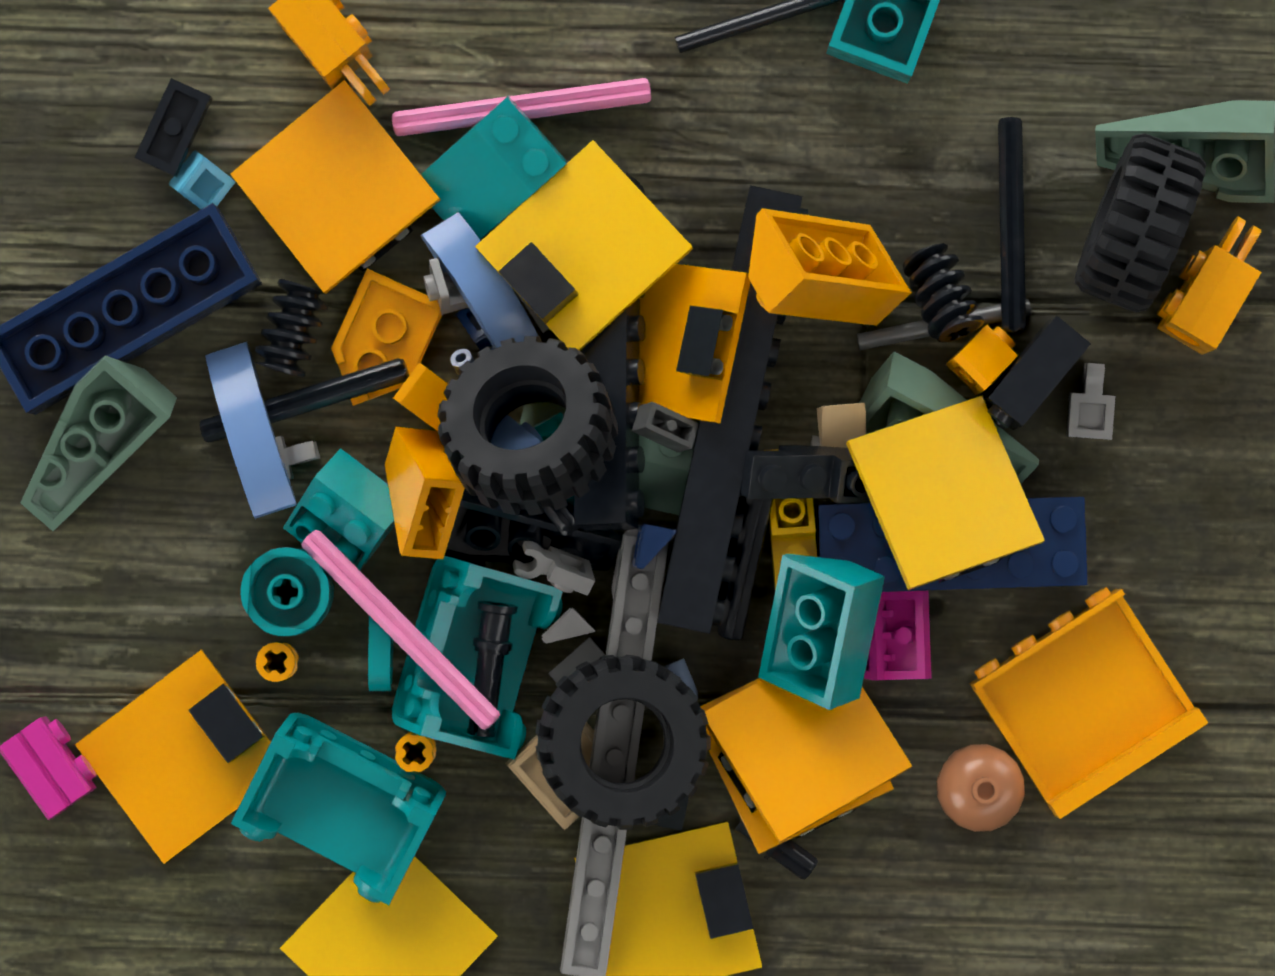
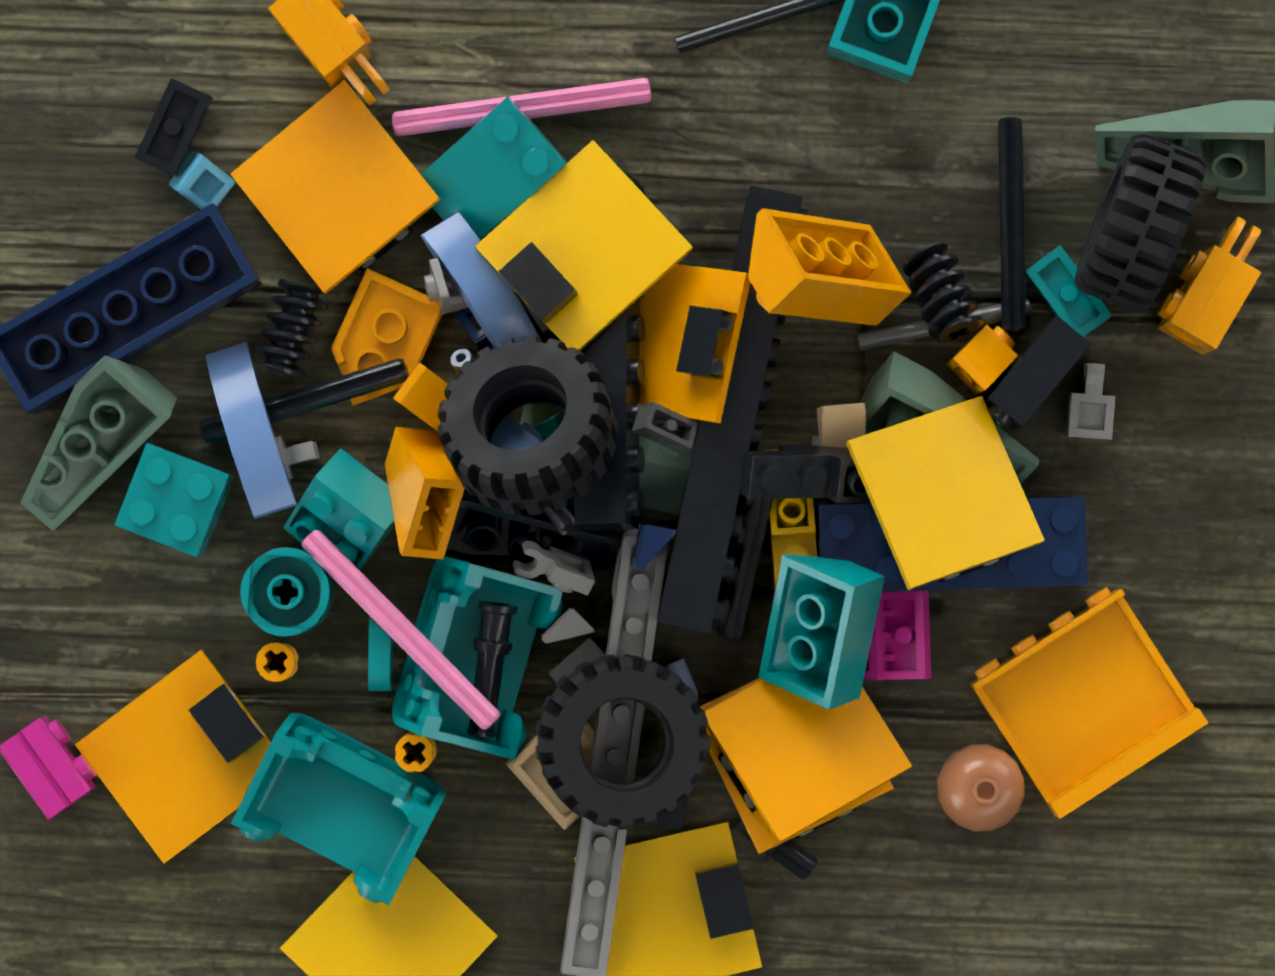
none -> teal brick [114,443,235,558]
none -> teal plate [1025,245,1113,337]

